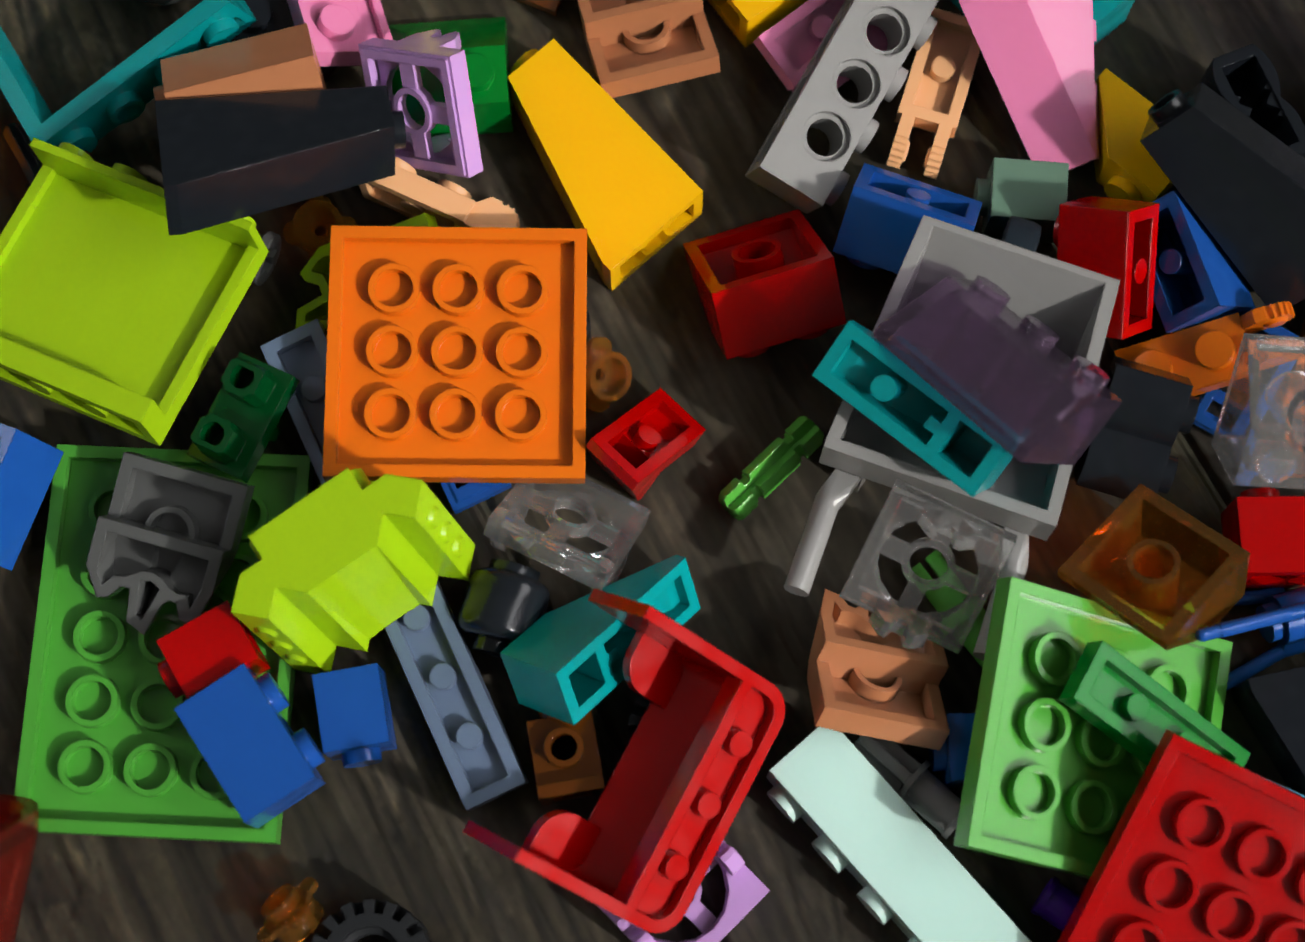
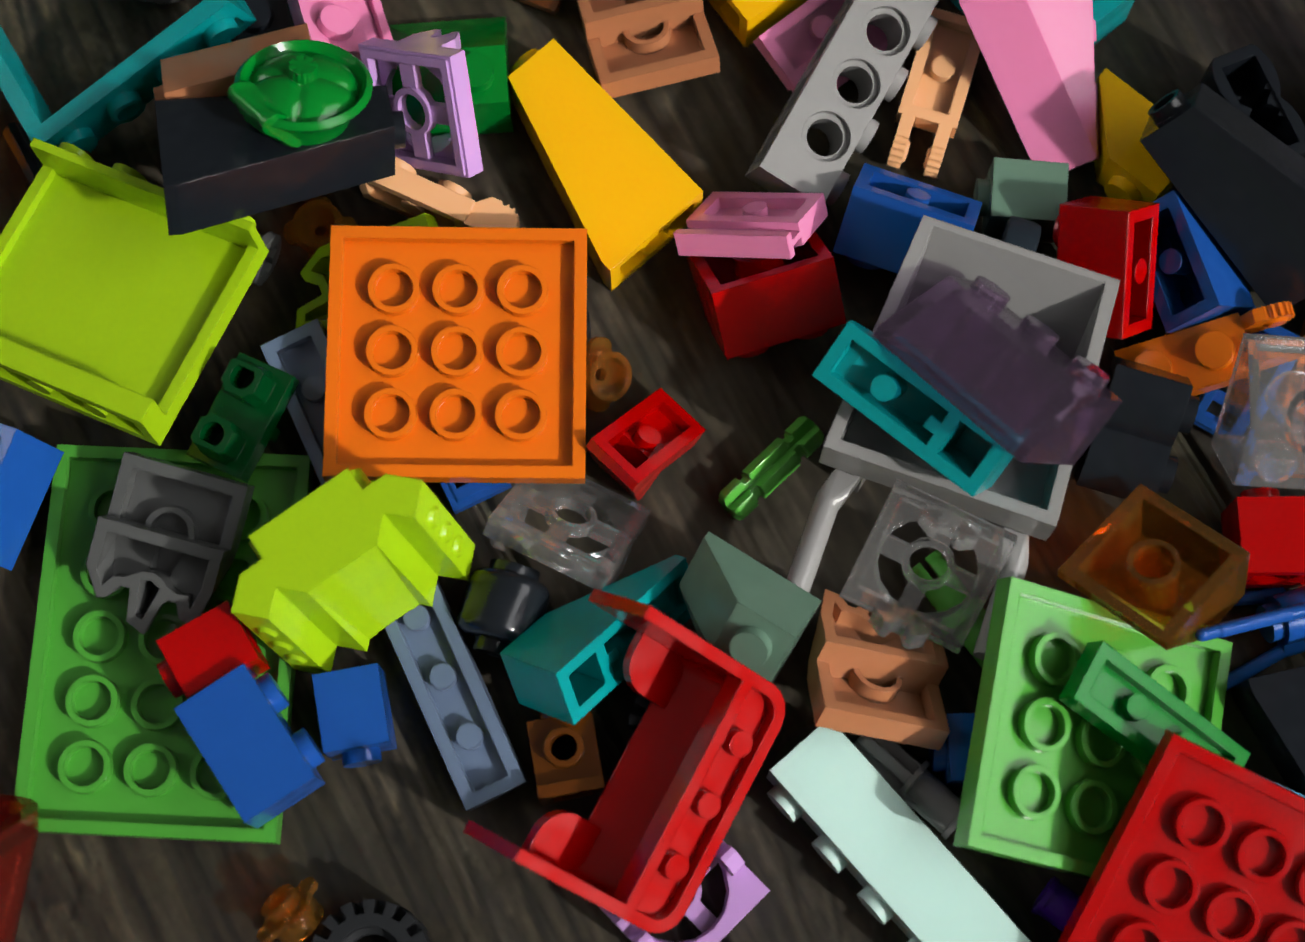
none -> green piece [227,40,373,148]
none -> bright pink plate [673,192,828,259]
none -> sand green slope [679,532,822,684]

